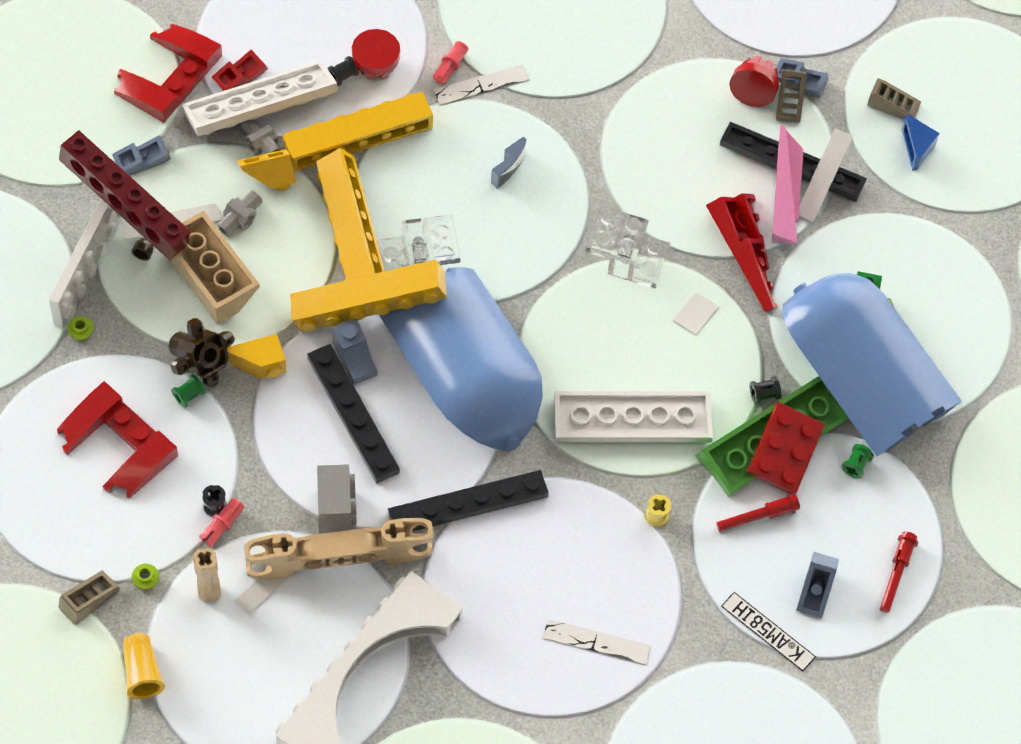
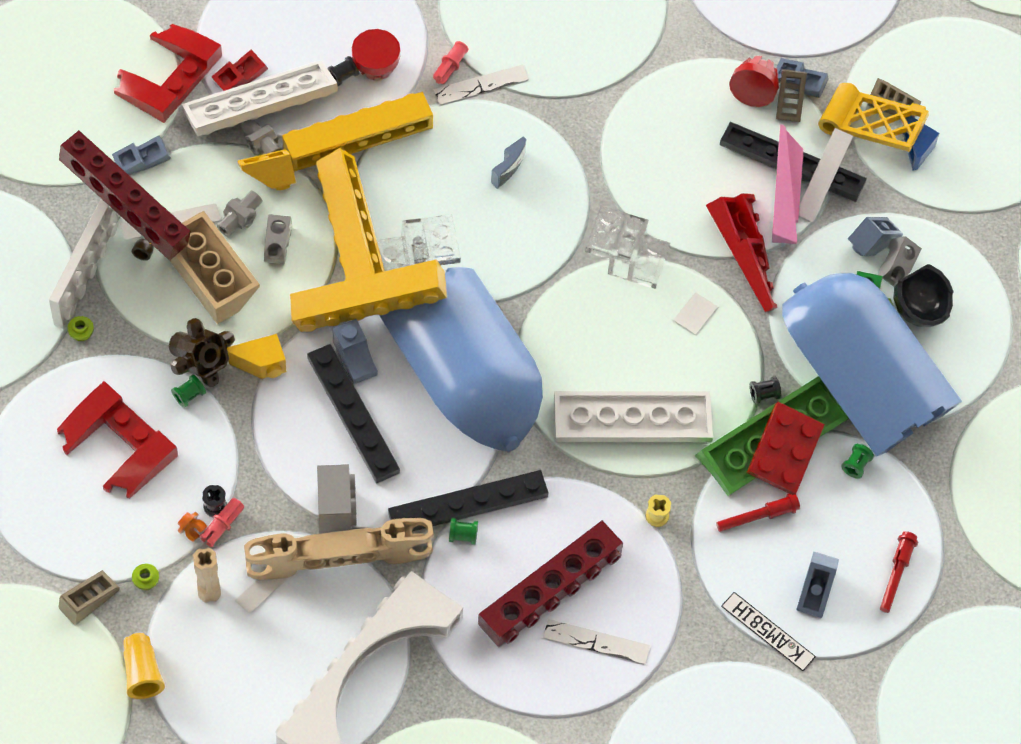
none -> orange plate [177,512,207,542]
none -> light grey leg [264,214,292,264]
none -> green bush [449,518,478,545]
none -> dark red brick [478,520,623,648]
none -> yellow piece [818,83,929,152]
none -> sand blue slope [847,217,903,256]
none -> light grey leg [878,236,922,287]
none -> black cylinder [893,264,954,327]

